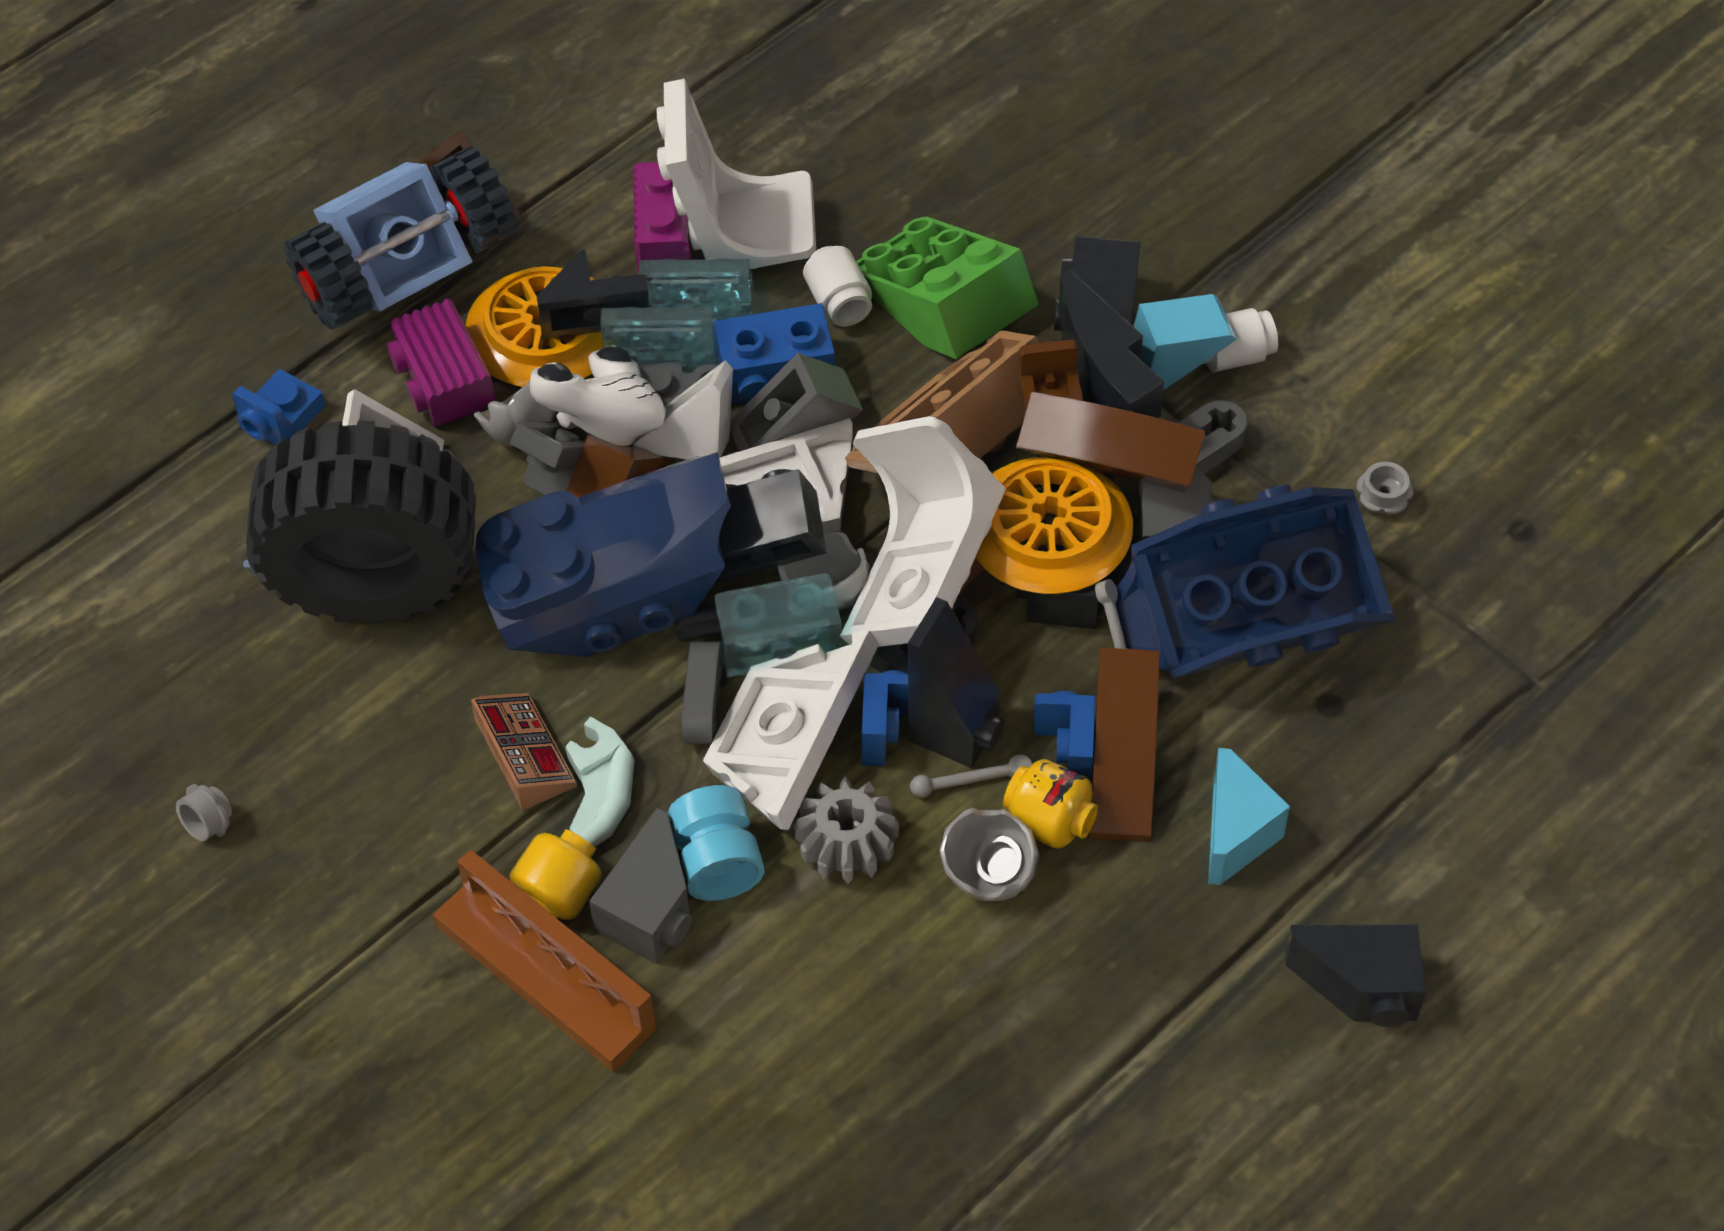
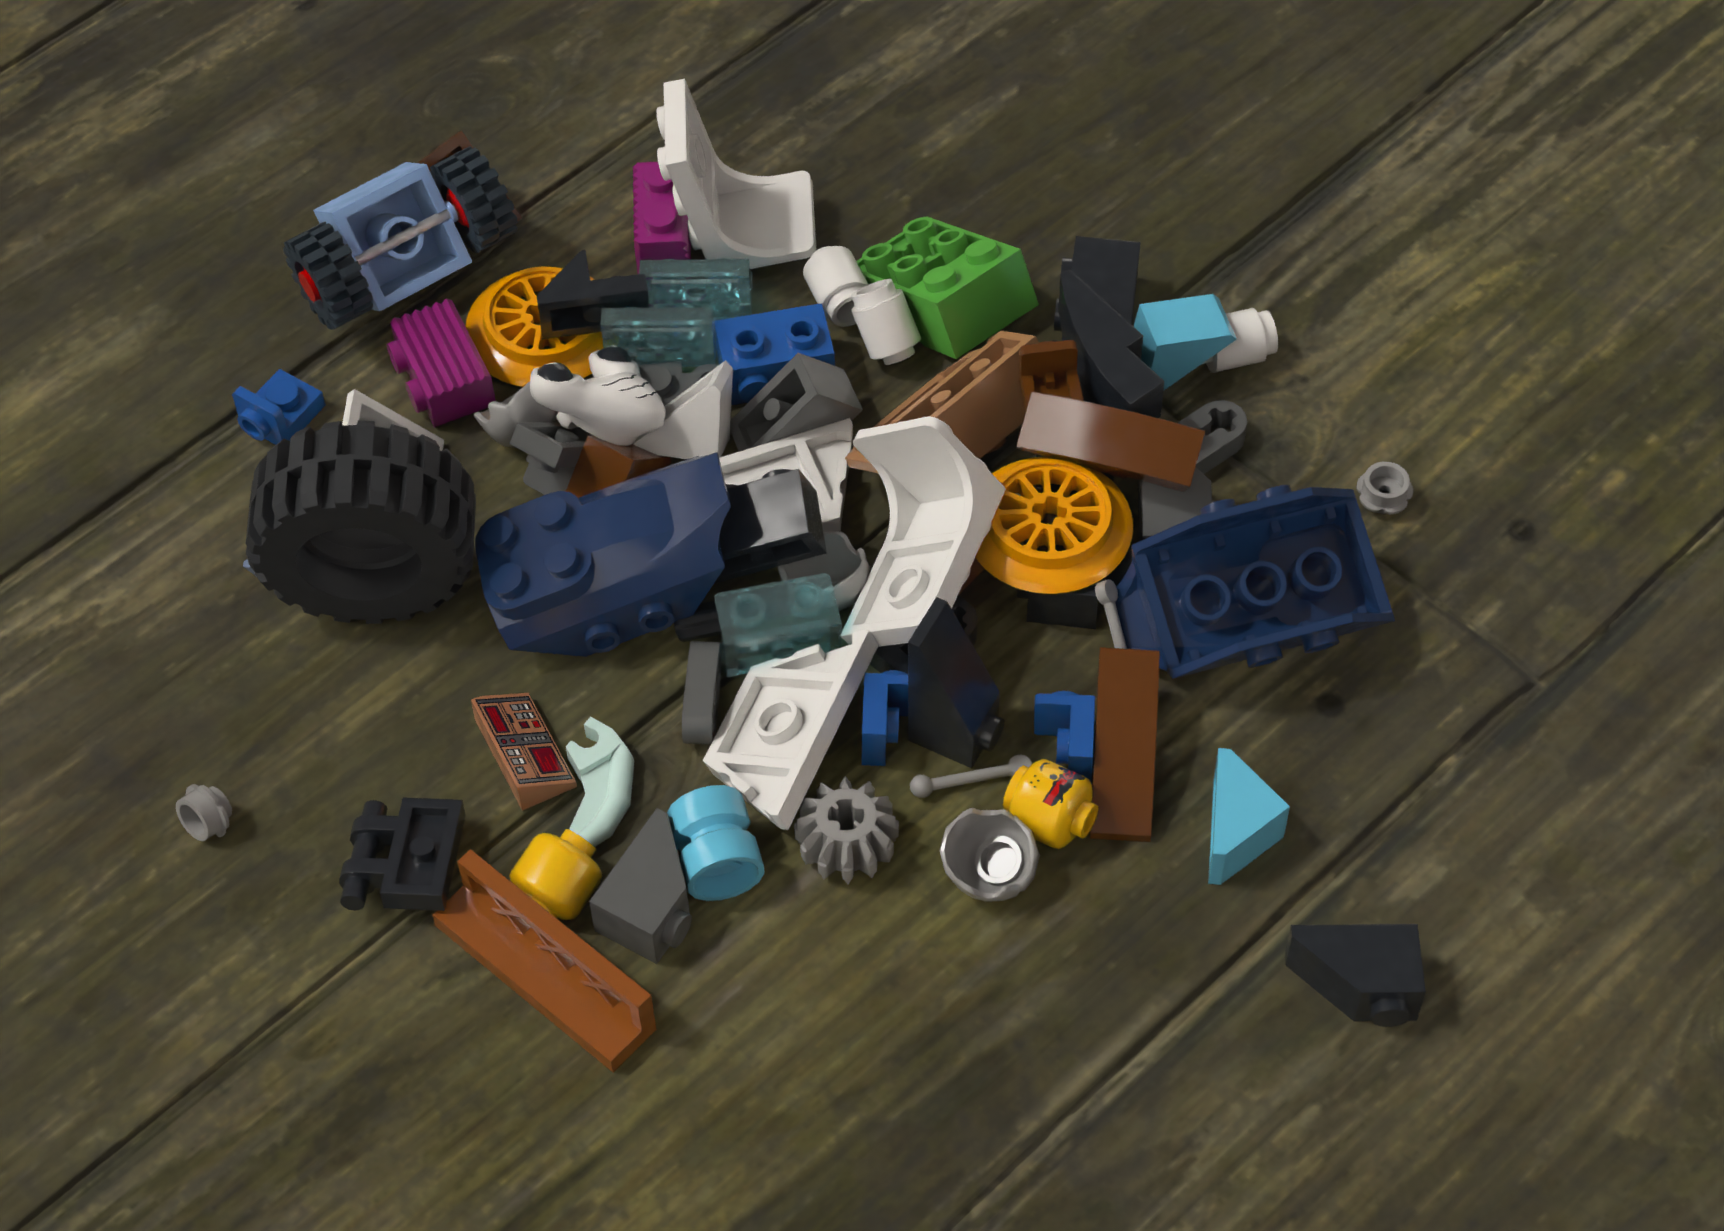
none -> black plate [339,797,466,911]
none -> white brick [851,279,921,365]

